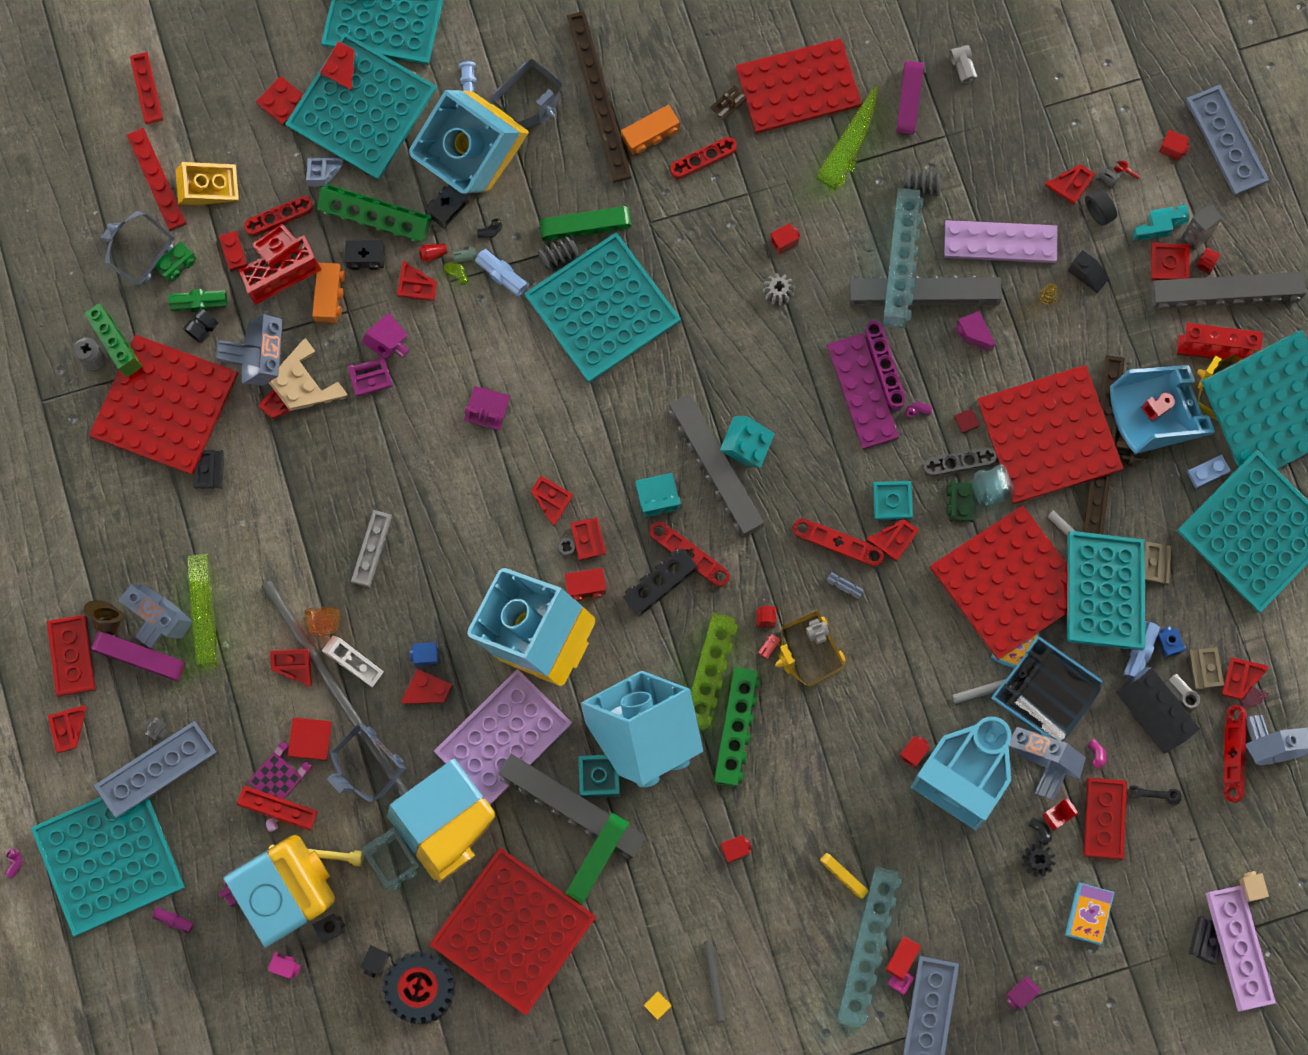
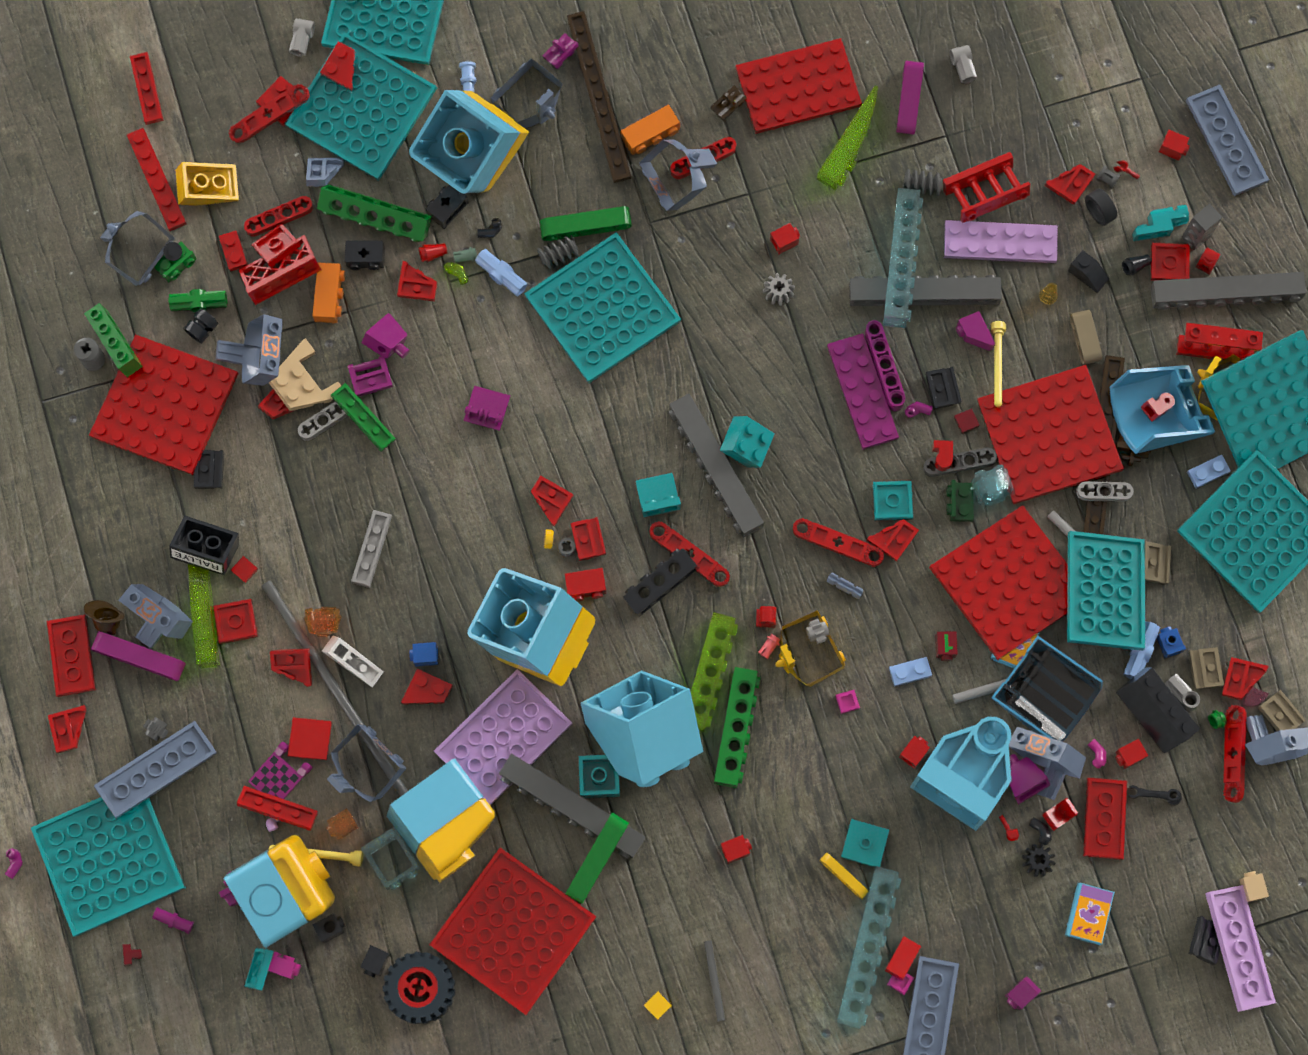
none -> dark red tile [123,944,142,966]
none -> black plate [163,242,182,261]
none -> black brick [169,515,239,576]
none -> red tile [213,599,258,644]
none -> red piece [229,84,310,143]
none -> red tile [231,556,258,584]
none -> teal plate [245,948,274,991]
none -> light grey piece [289,18,315,57]
none -> light grey beam [298,402,347,441]
none -> clear orange brick [326,808,359,840]
none -> green tile [331,383,396,452]
none -> magenta hips [542,33,579,69]
none -> yellow tile [544,529,554,549]
none -> sand blue piece [639,140,717,211]
none -> dark pink tile [835,690,860,714]
none -> teal plate [841,819,889,868]
none -> light blue plate [889,657,932,687]
none -> black plate [925,367,962,409]
none -> red leg [932,440,953,471]
none -> dark red brick [935,631,958,661]
none -> red fence [943,152,1030,223]
none -> light yellow piece [991,321,1006,407]
none -> red hand [999,815,1019,841]
none -> magenta torso [1009,754,1050,805]
none -> dark tan beam [1070,310,1102,365]
none -> light grey beam [1076,481,1134,502]
none -> red brick [1115,739,1149,769]
none -> black cone [1122,254,1151,275]
none -> green plate [1208,710,1226,729]
none -> dark tan plate [1258,690,1306,731]

